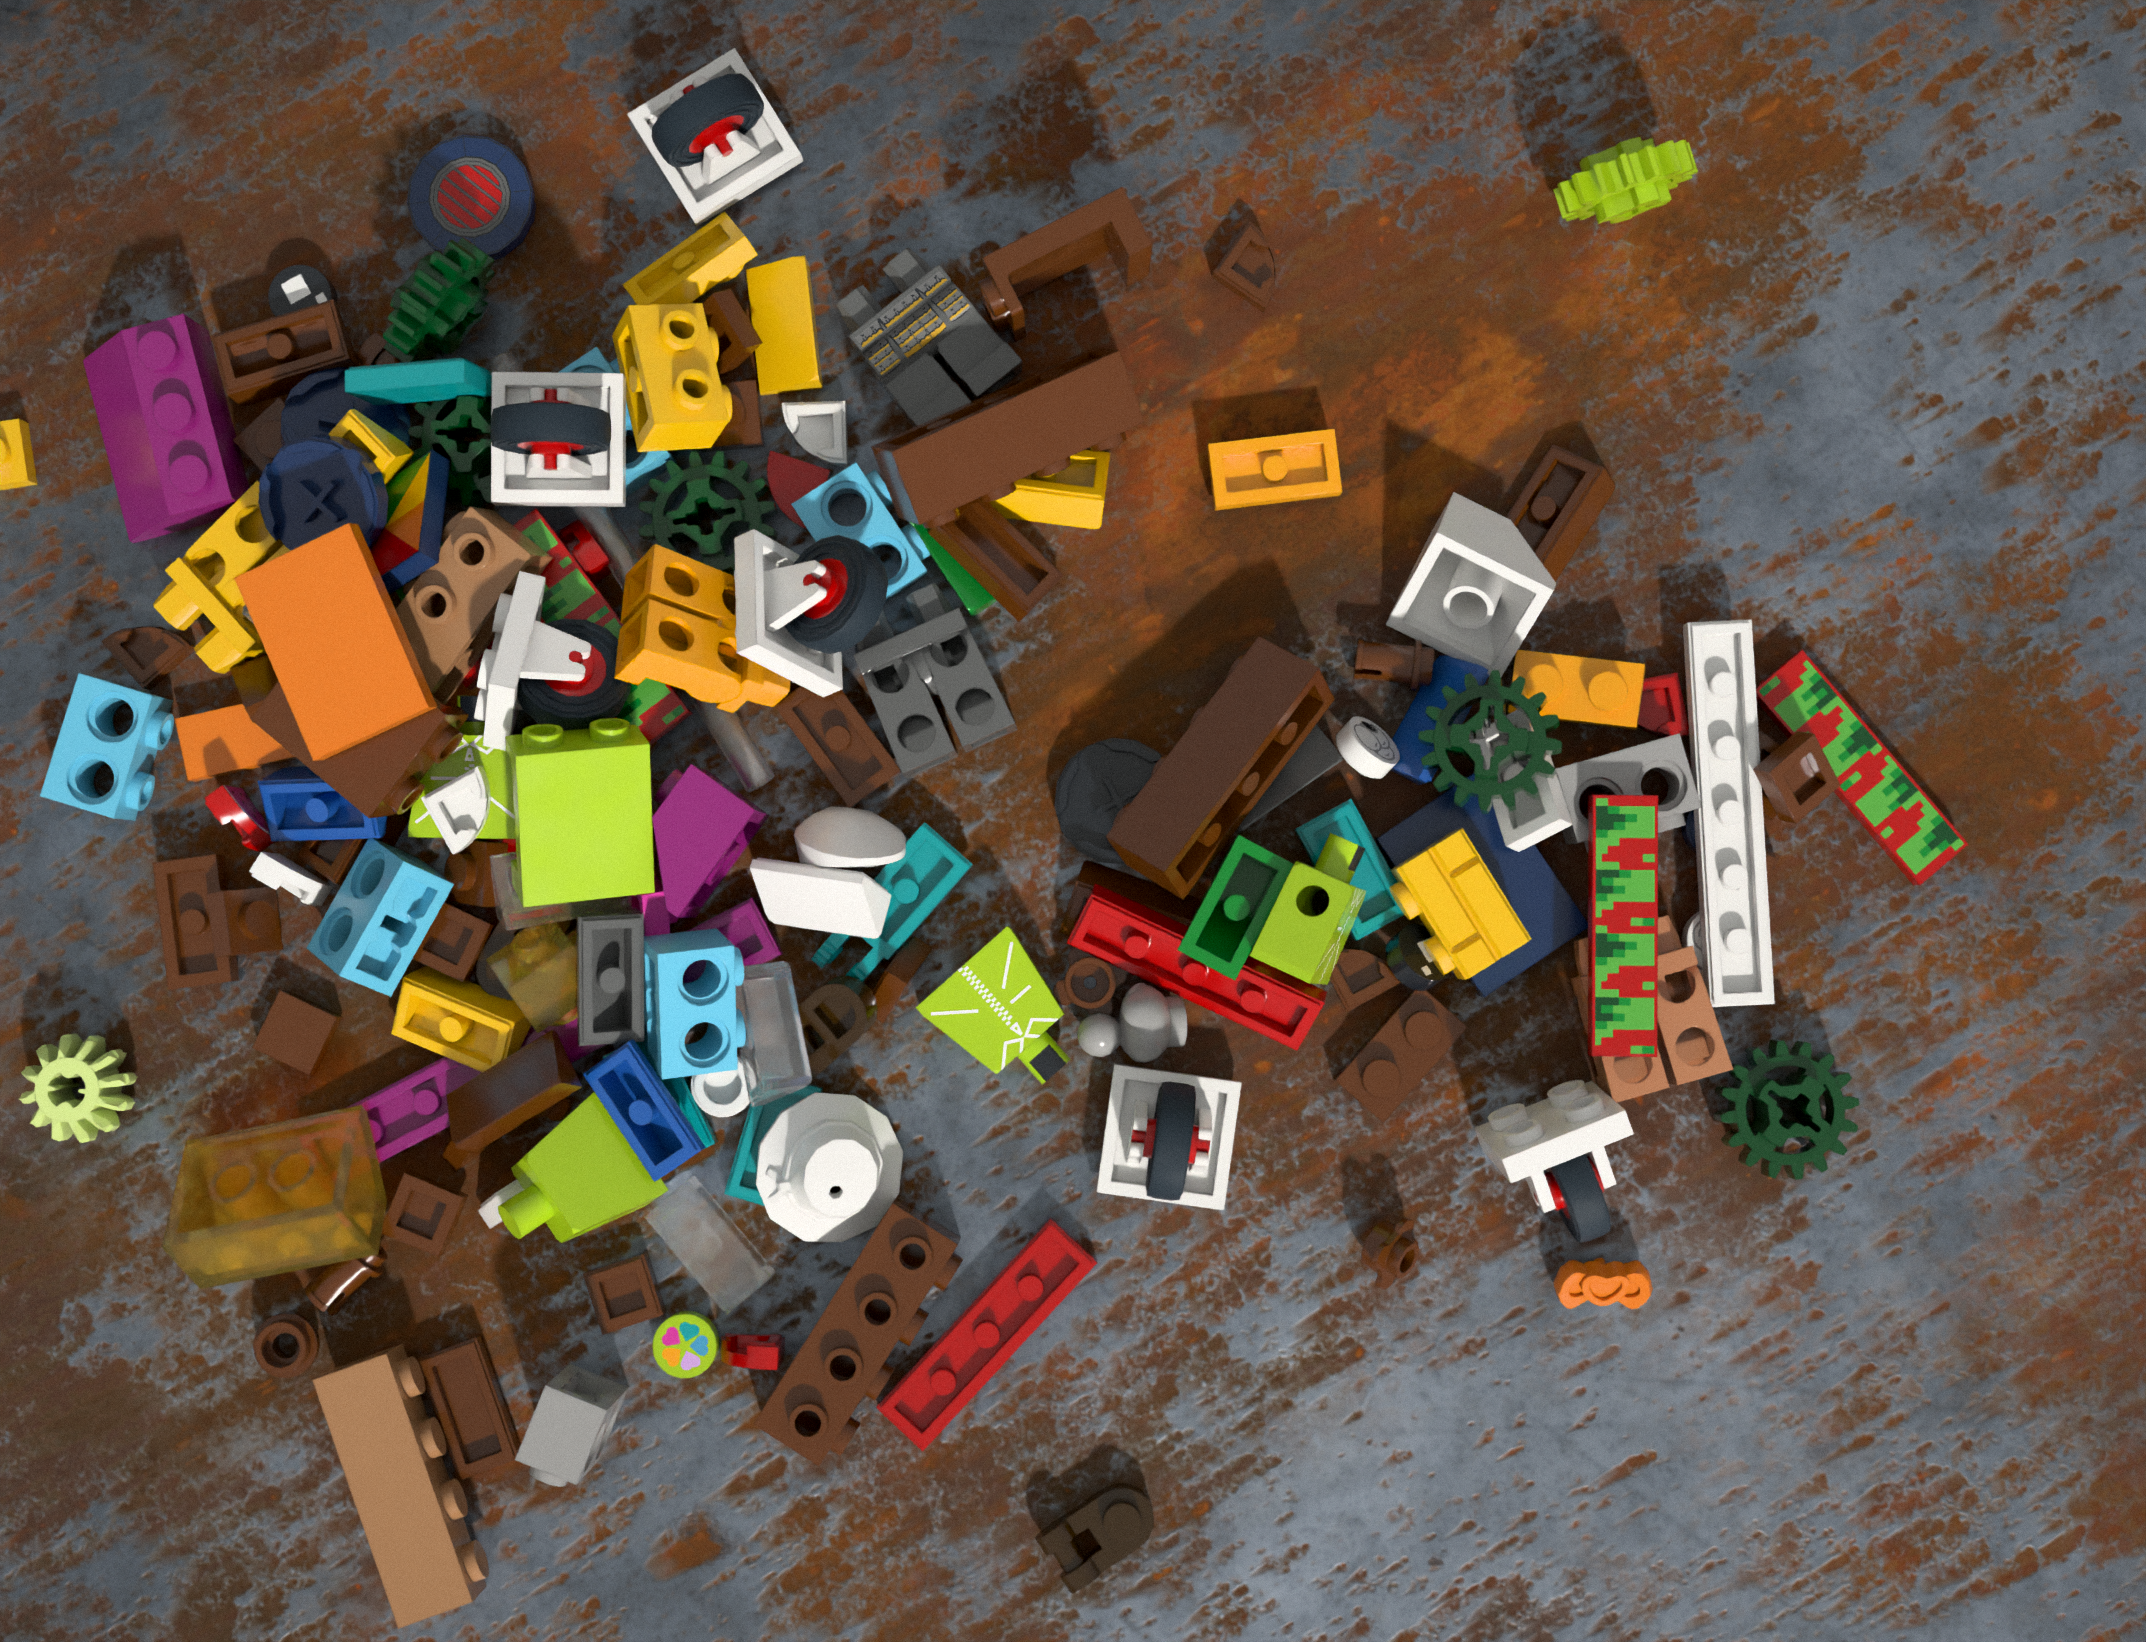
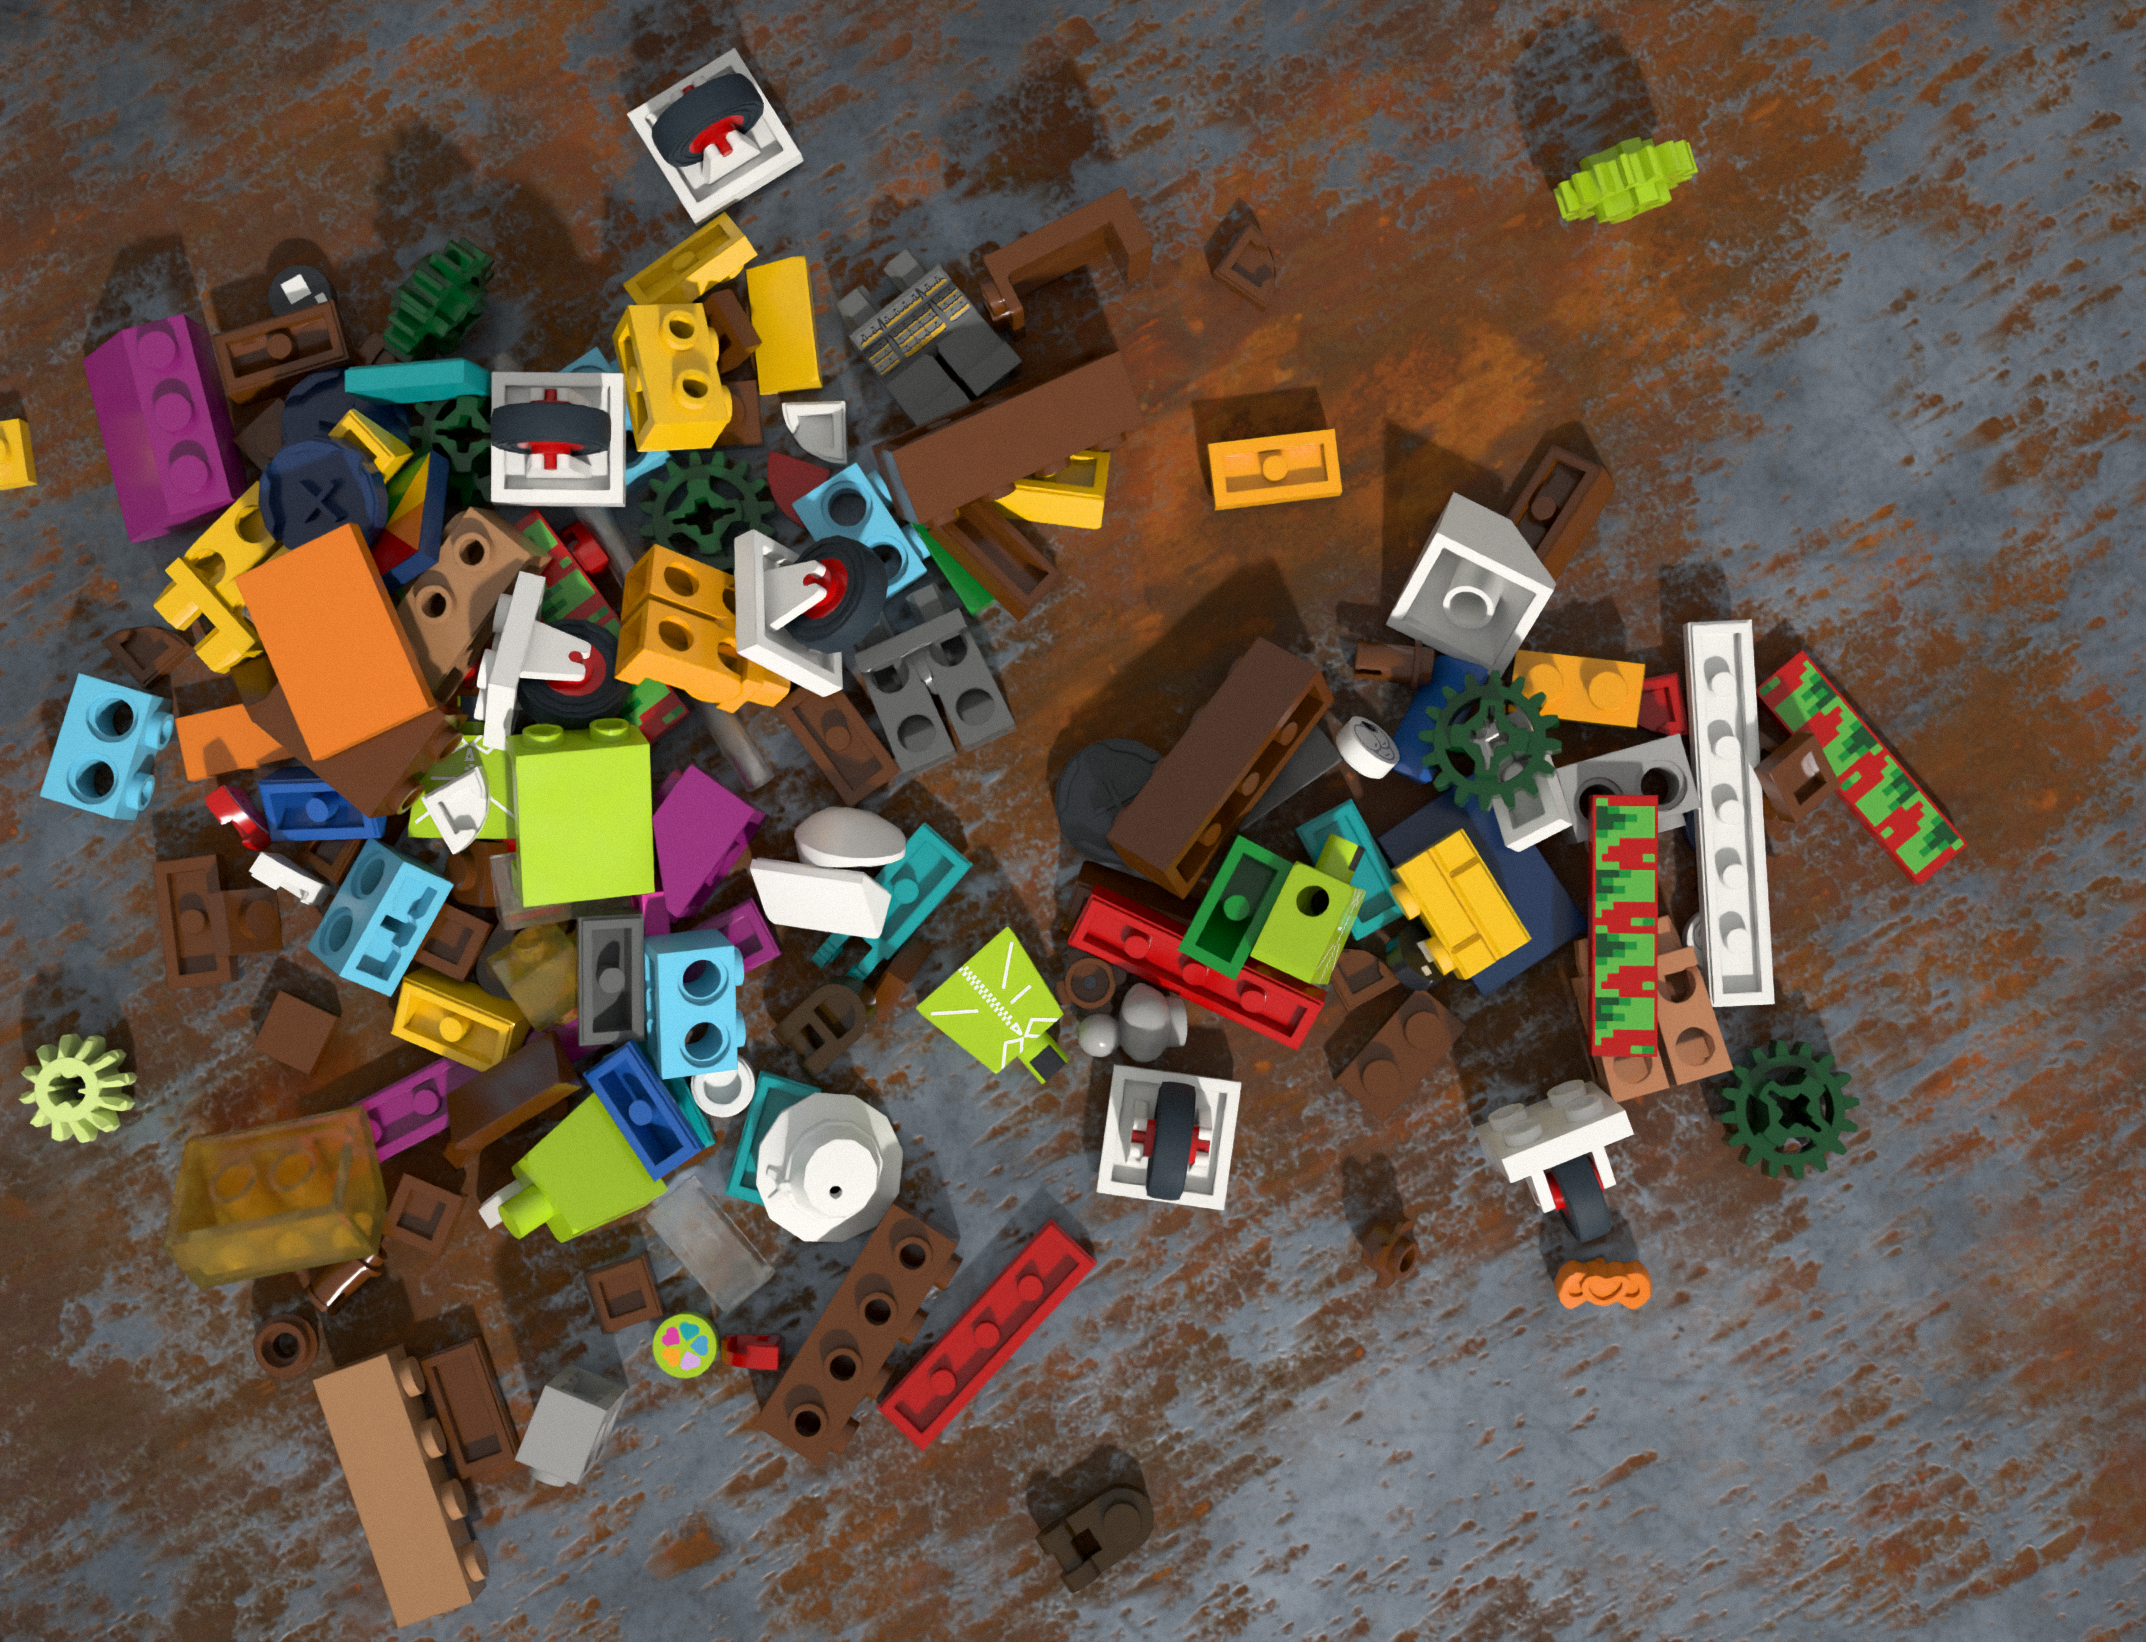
tile [407,135,536,260] -> none
clear slope [736,961,812,1107] -> none

